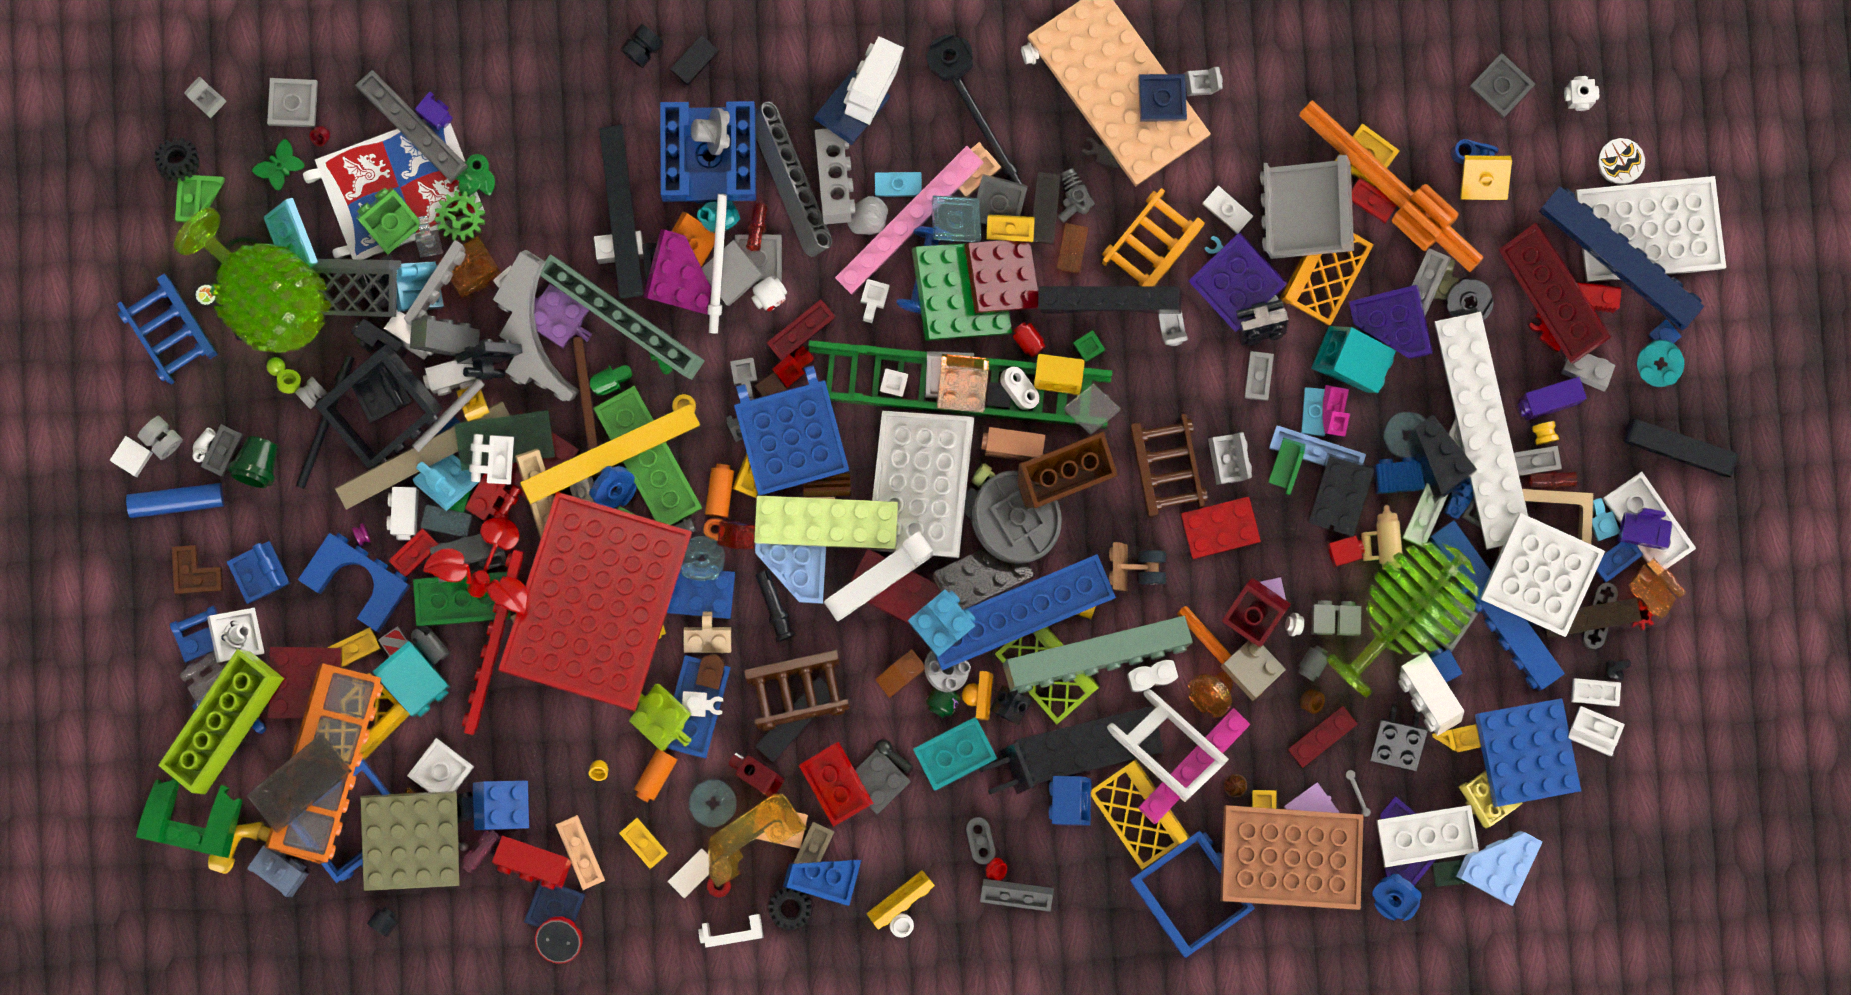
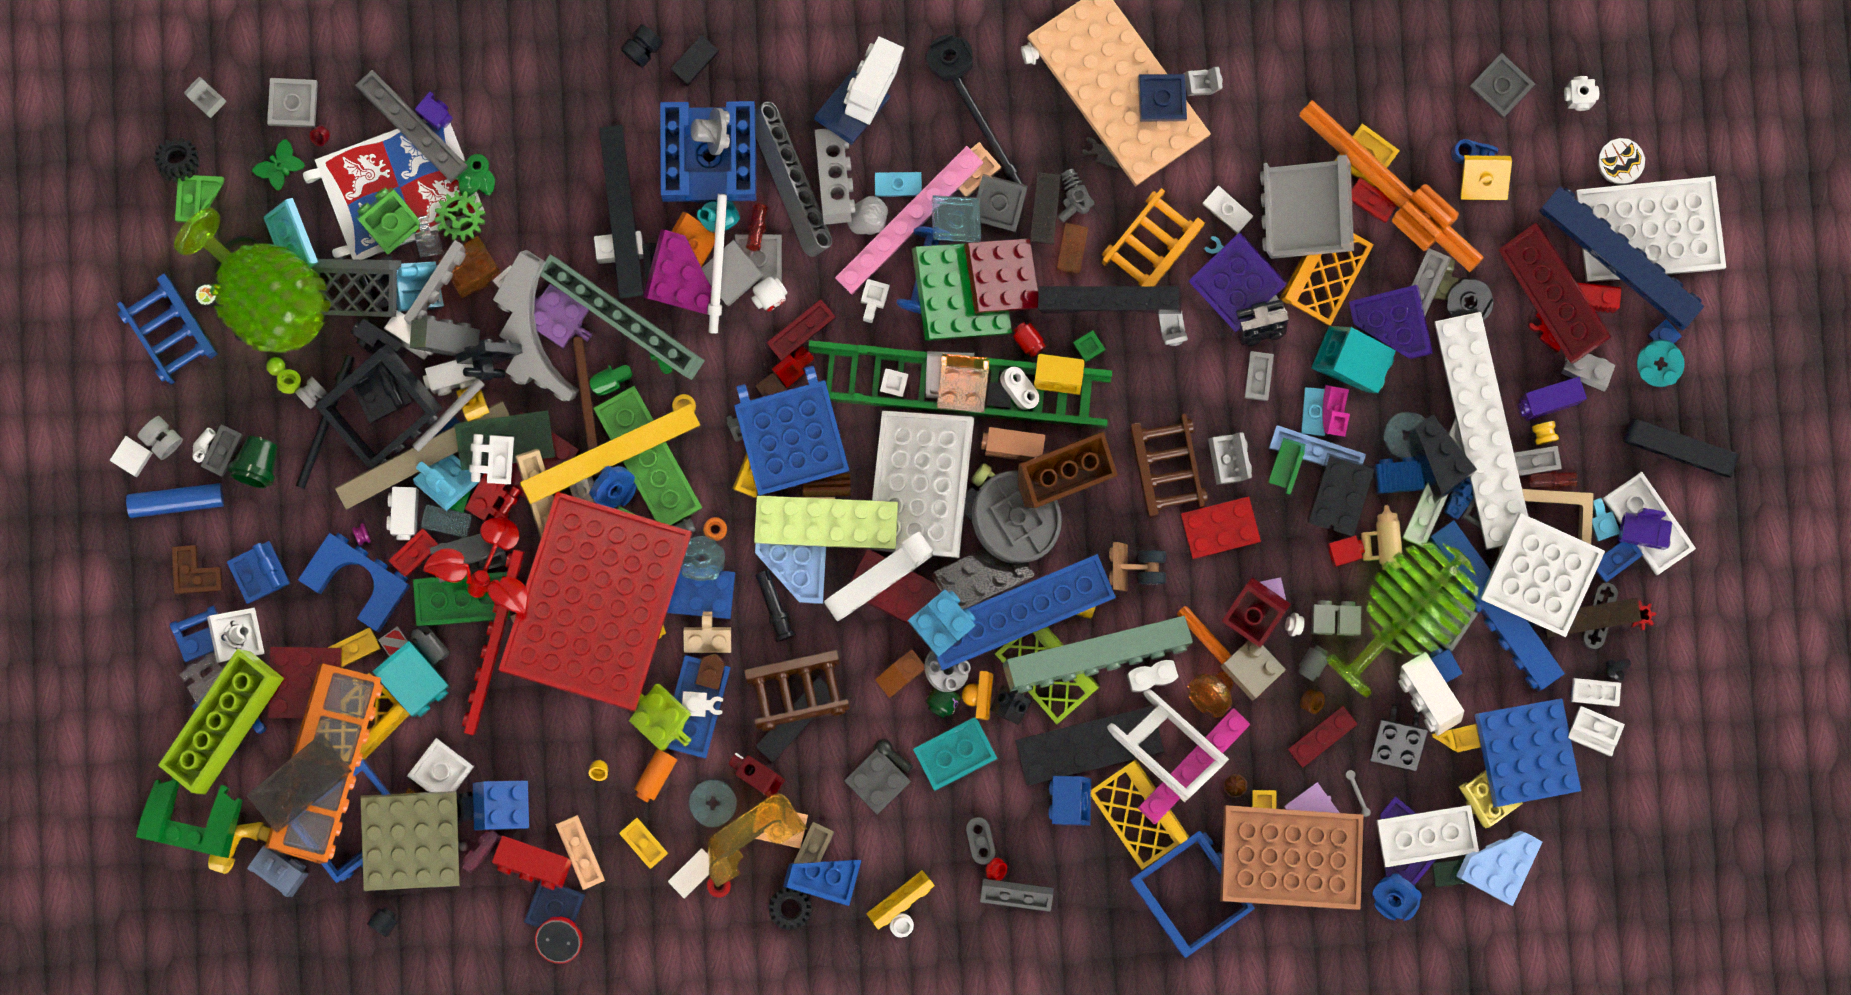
white panel [698,914,764,947] -> none
orange brick [705,464,734,518] -> none
clear red brick [718,521,755,549] -> none
light grey plate [730,358,758,400] -> none
red plate [799,742,874,827] -> none
black plate [979,742,1034,795] -> none
yellow plate [987,215,1035,242] -> none
clear piece [1064,383,1120,434] -> none
clear orange plate [1629,558,1686,619] -> none

